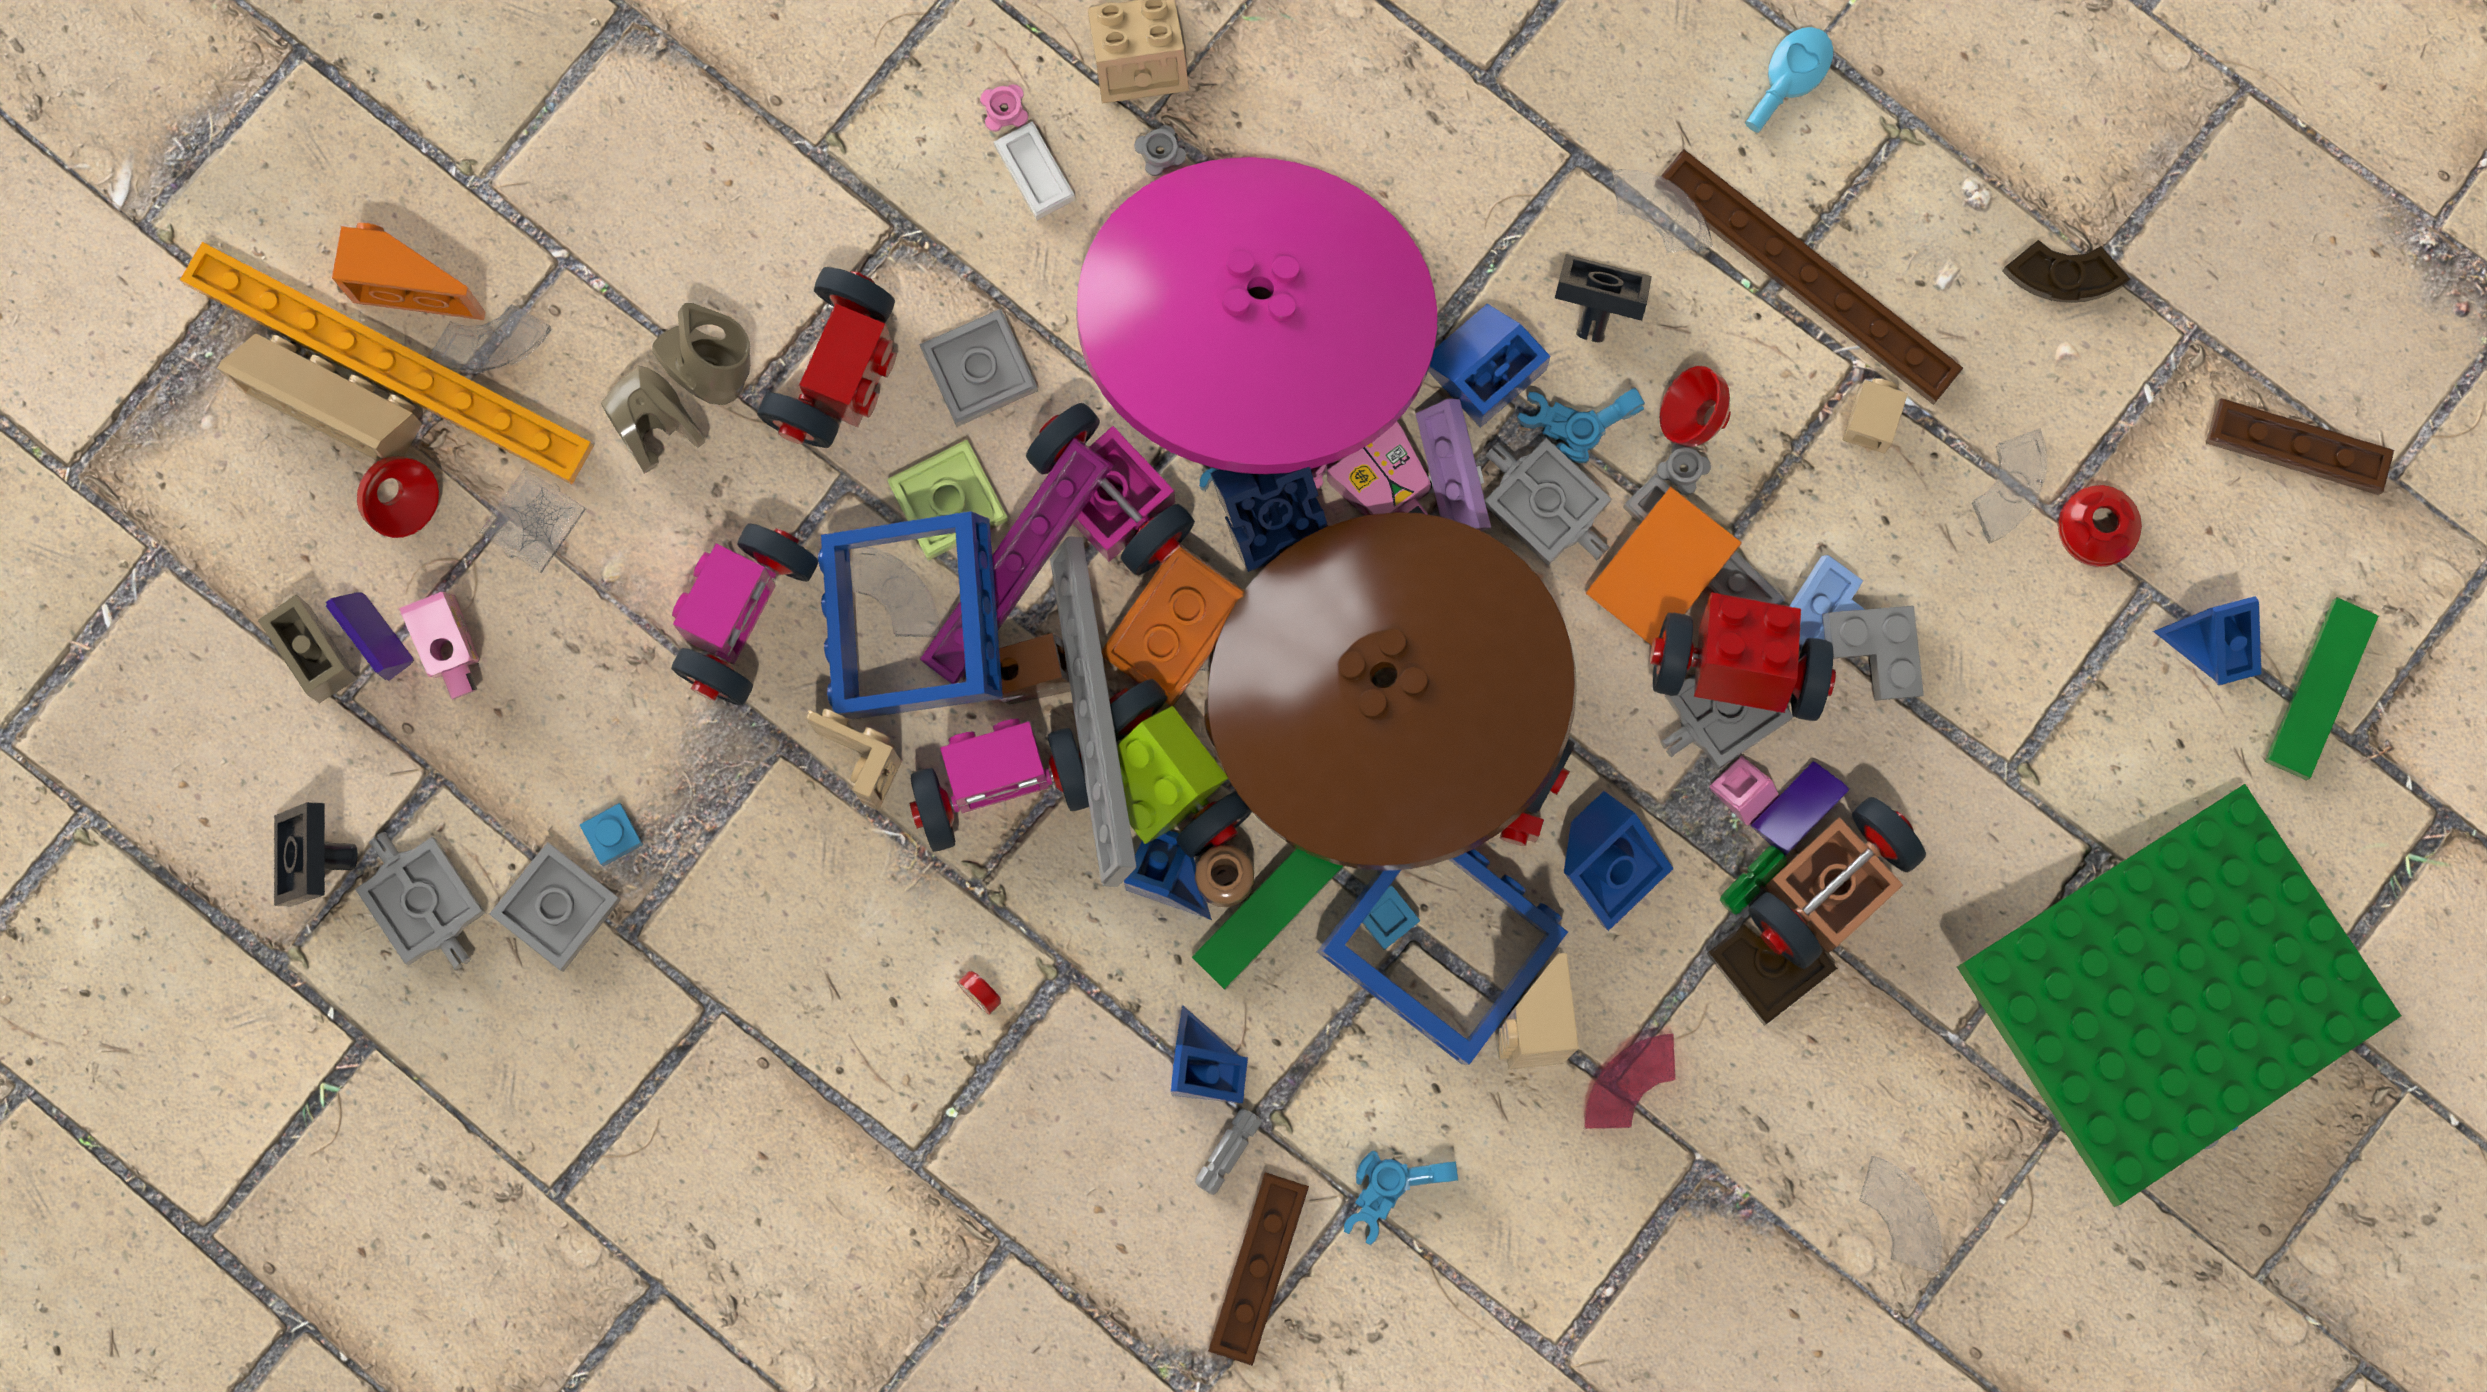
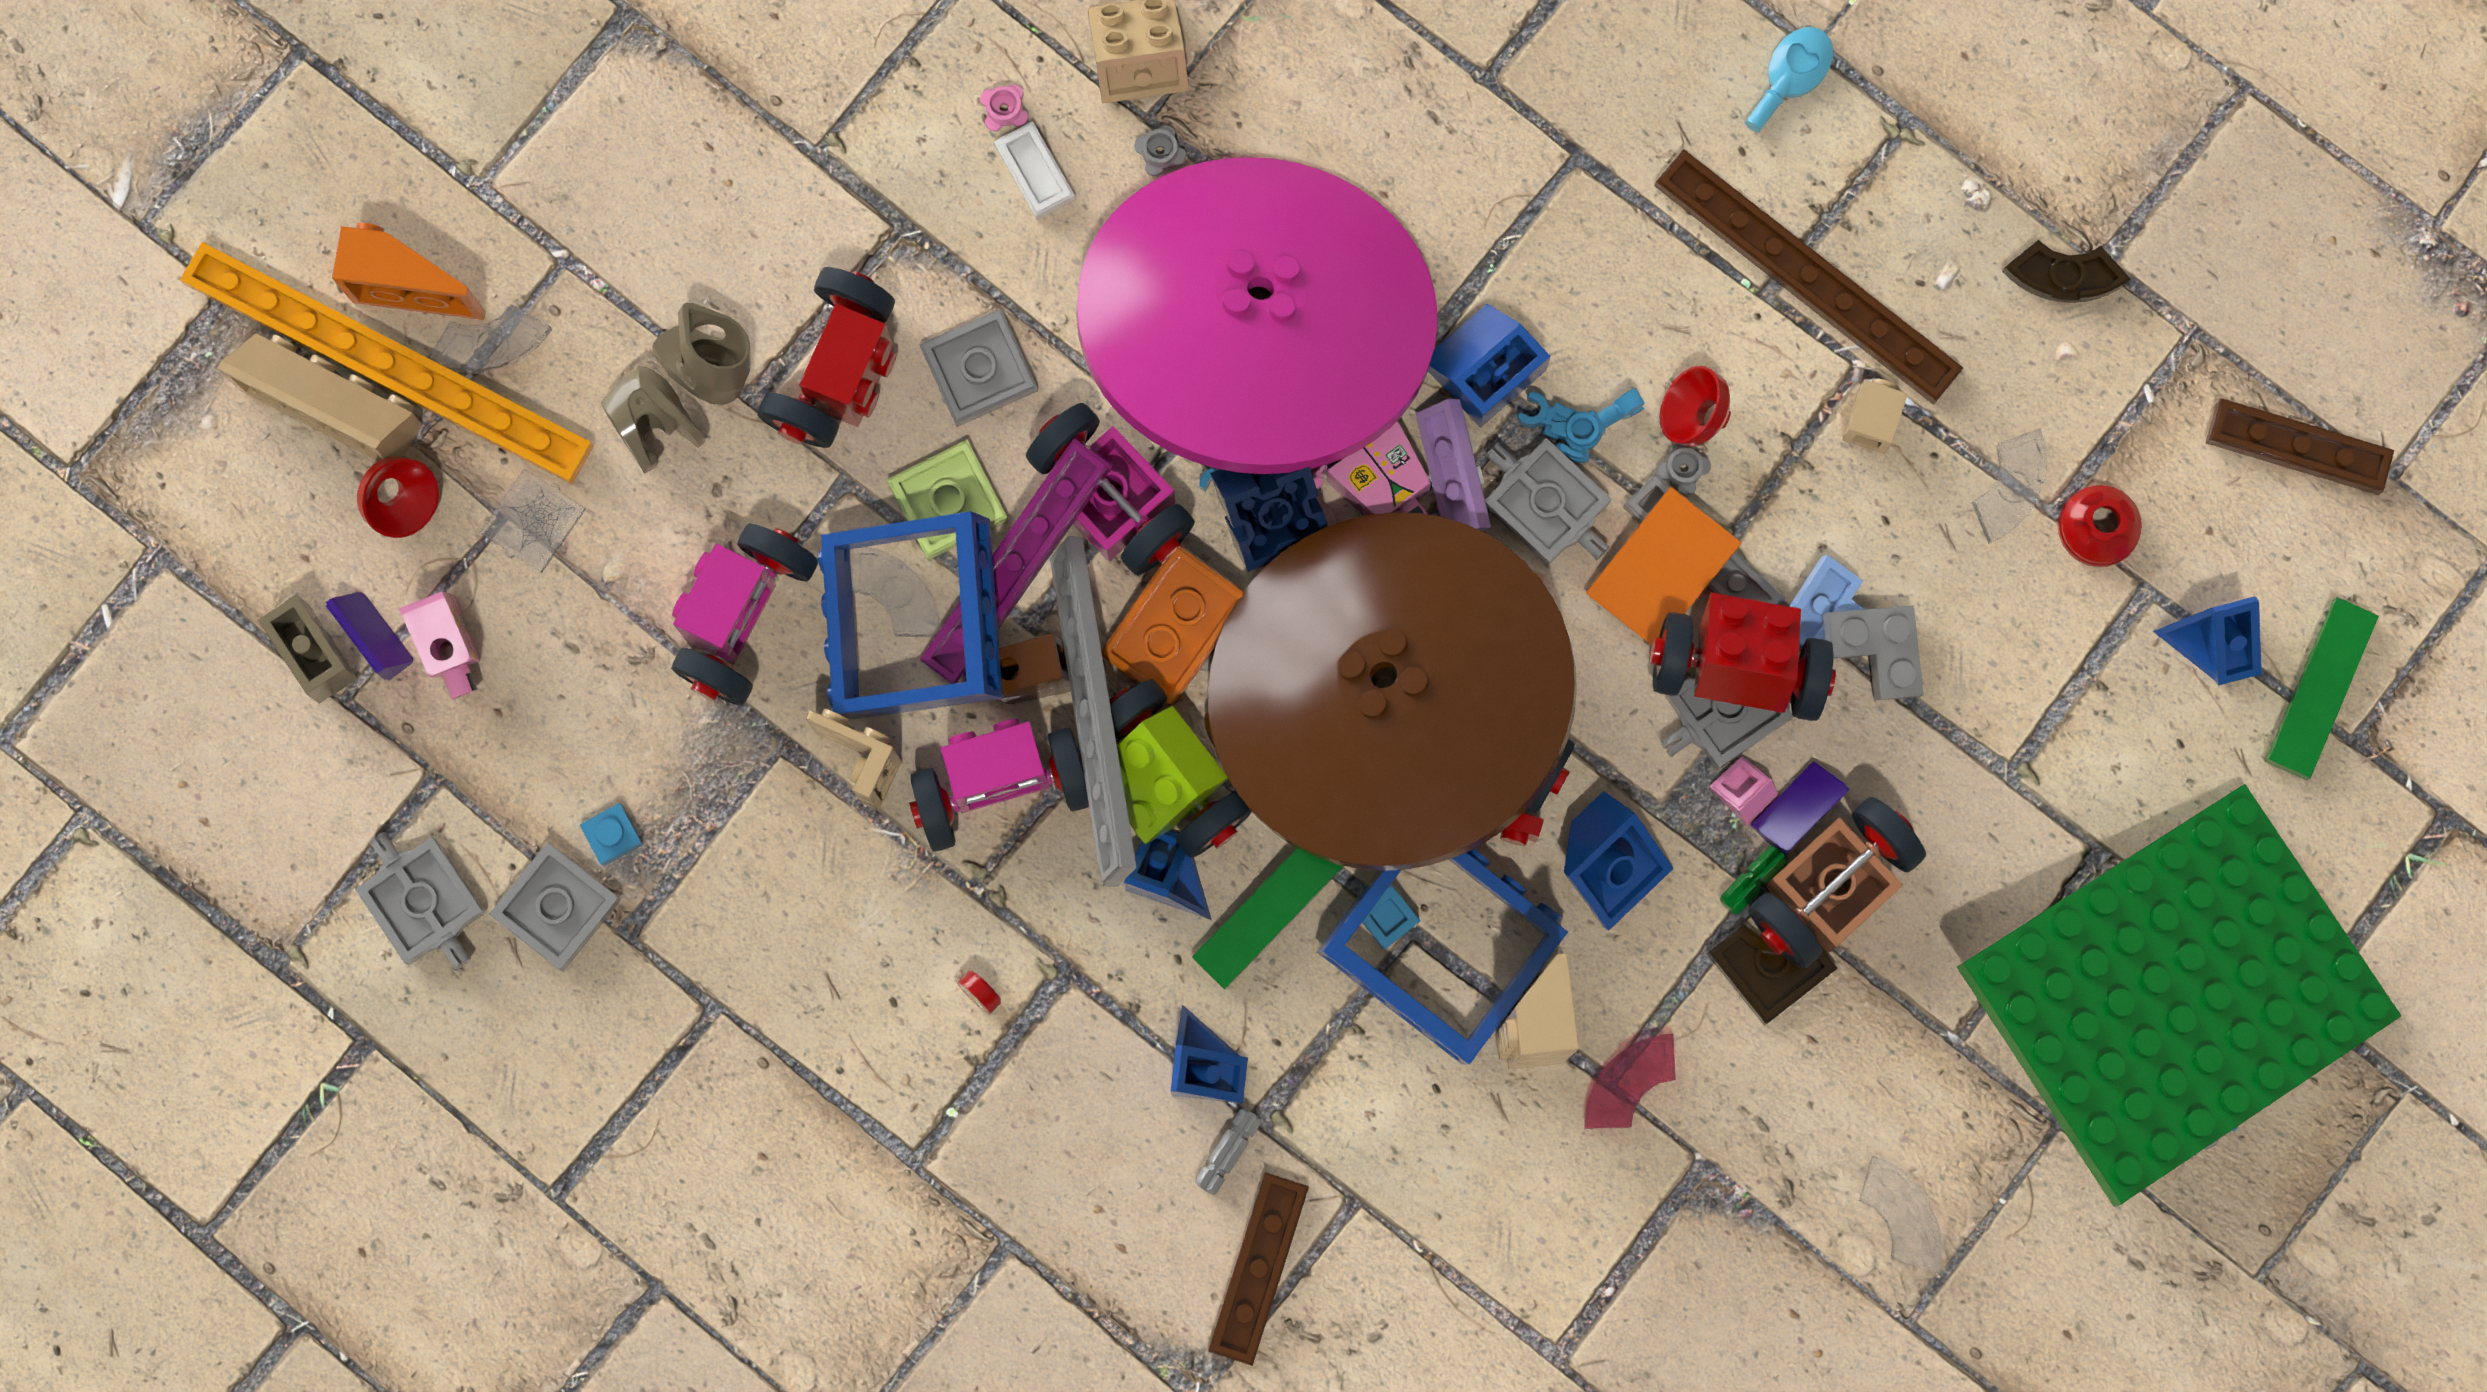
black tile [274,802,358,907] -> none
medium nougat head [1195,845,1254,907] -> none
dark azure piece [1344,1151,1458,1245] -> none
black tile [1555,254,1652,342] -> none
clear tile [1613,169,1713,253] -> none

